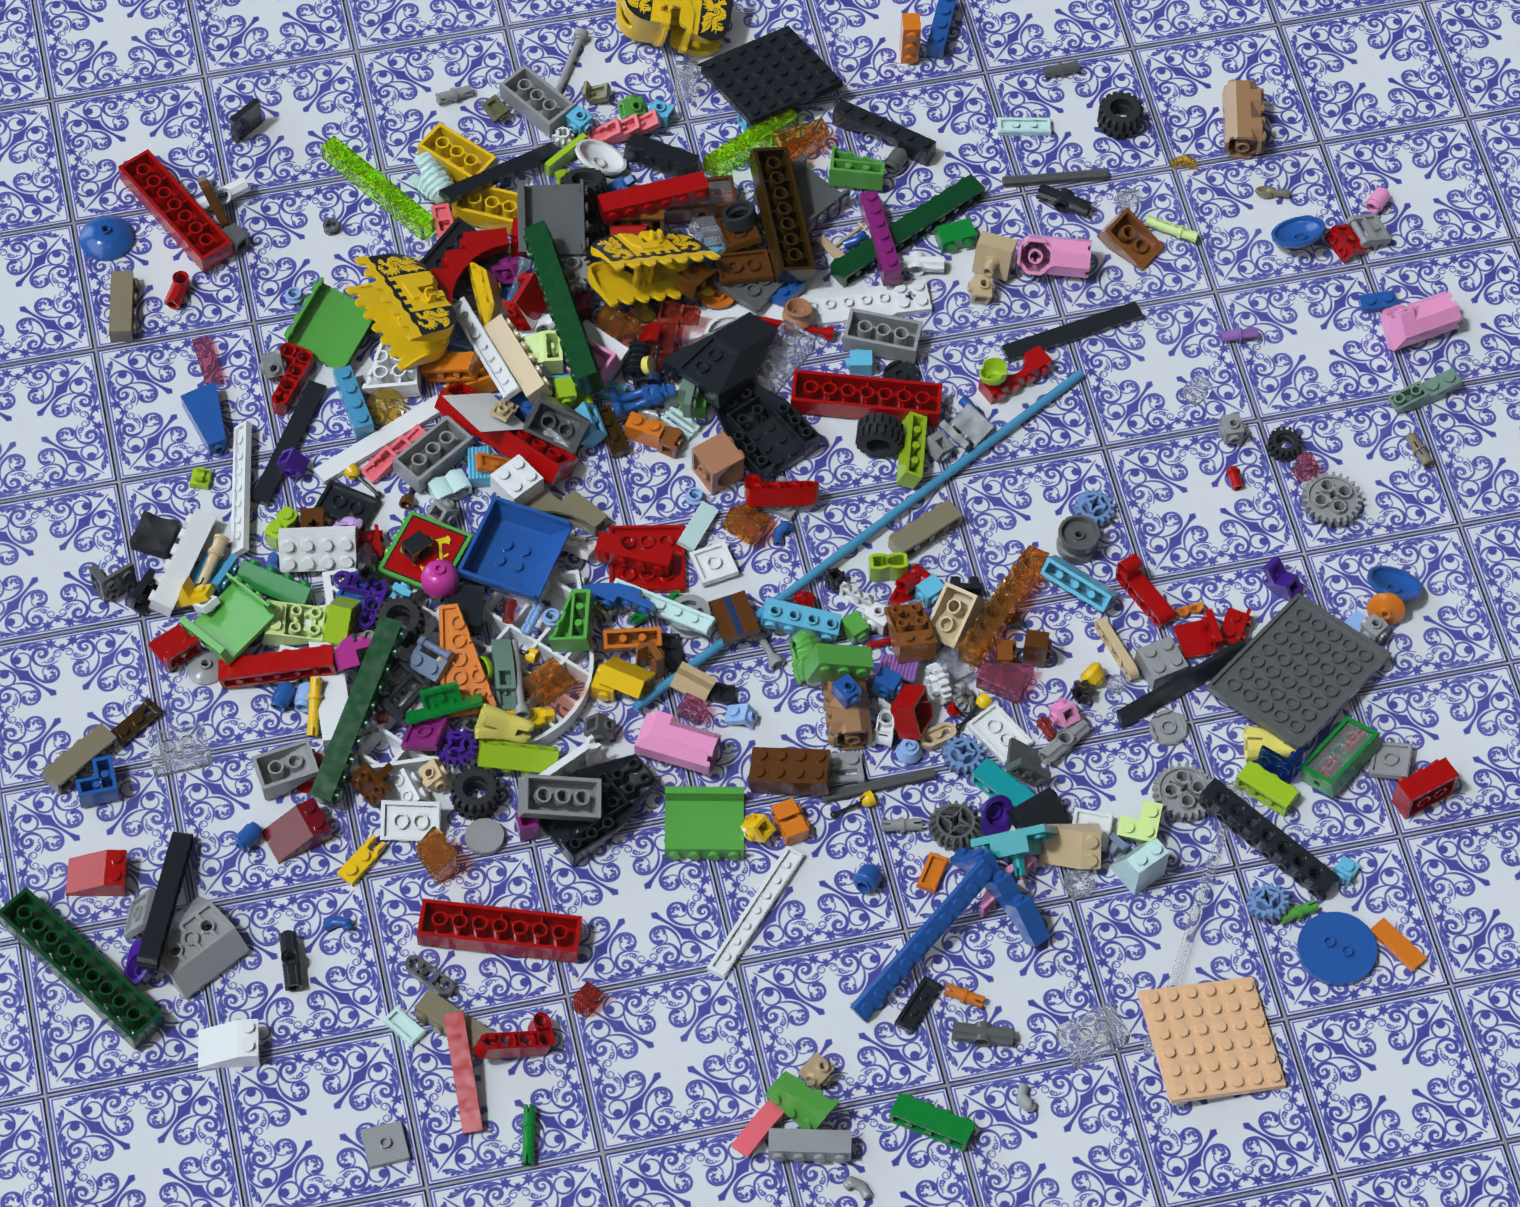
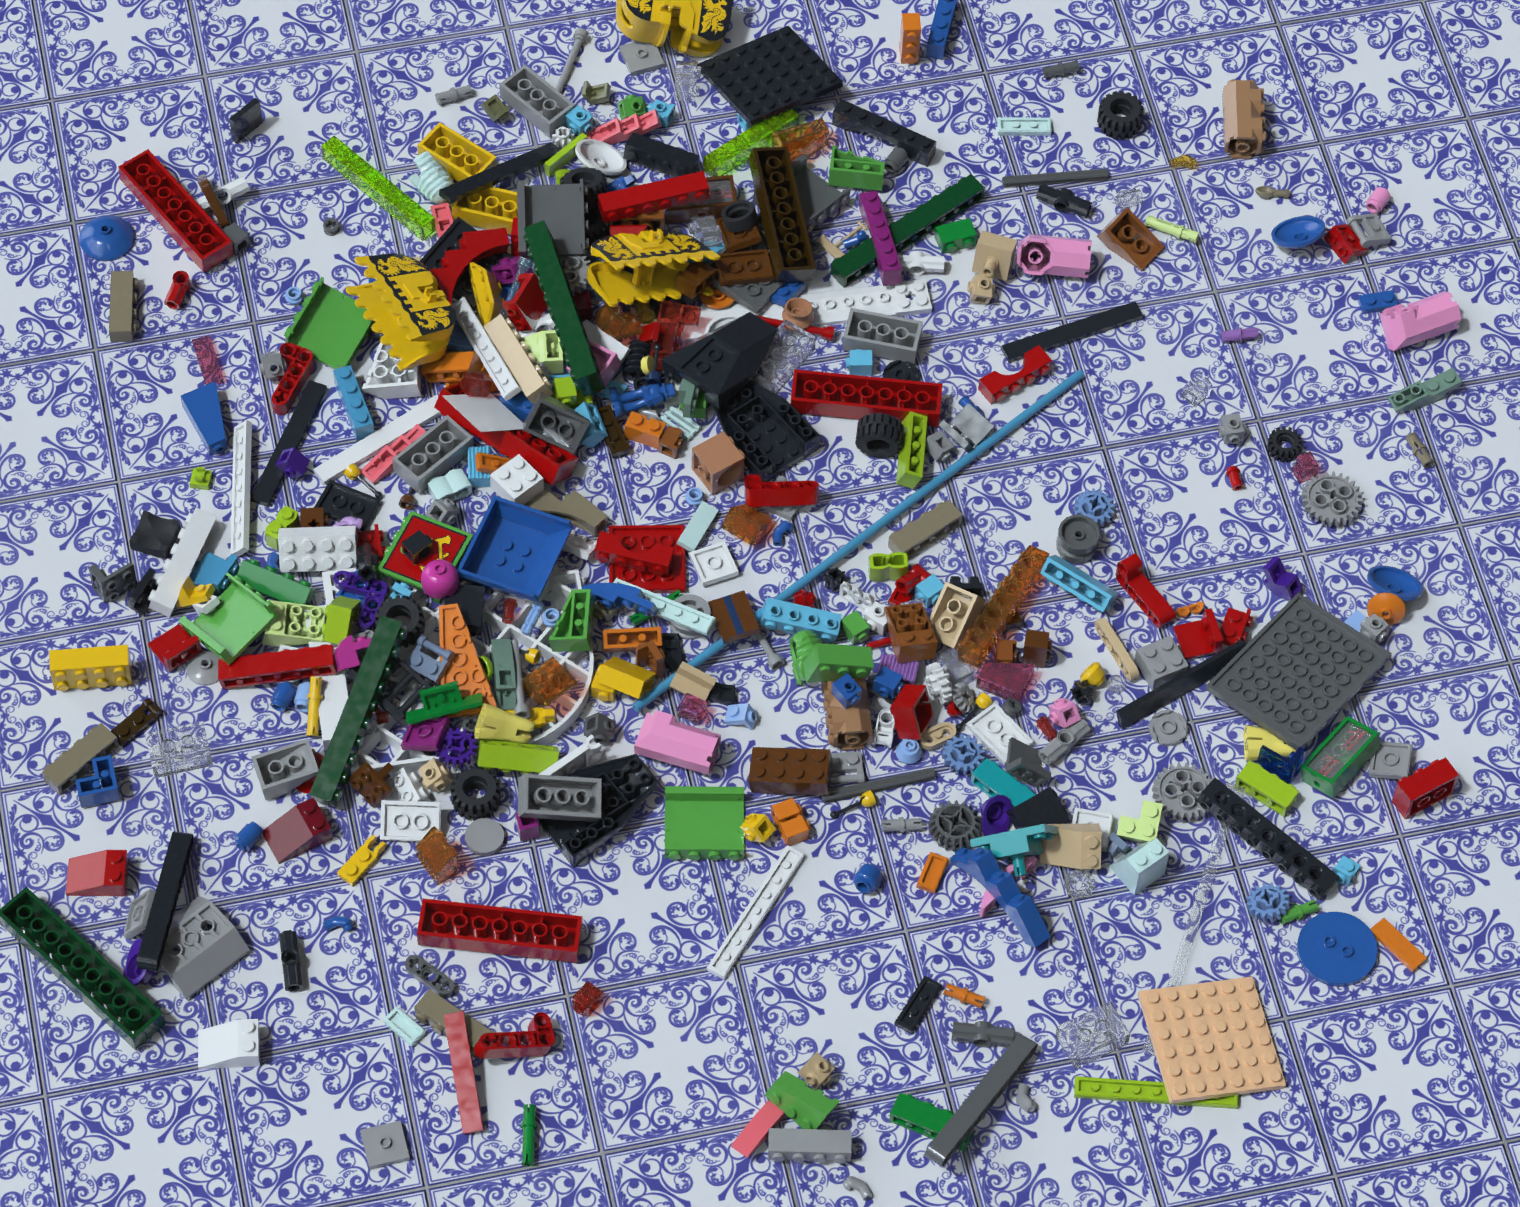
tan pin [196,534,230,586] -> none
clear yellow dish [367,387,404,425] -> none
tan slope [489,398,519,422] -> none
blue plate [850,859,996,1022] -> none
lime hair [979,358,1008,386] -> none
none -> yellow brick [49,645,132,691]
none -> clear red brick [460,371,492,397]
none -> light grey plate [619,41,664,76]
none -> dark grey beam [924,1033,1038,1167]
none -> dark grey bush [1002,698,1022,717]
none -> lime tile [1074,1076,1238,1109]

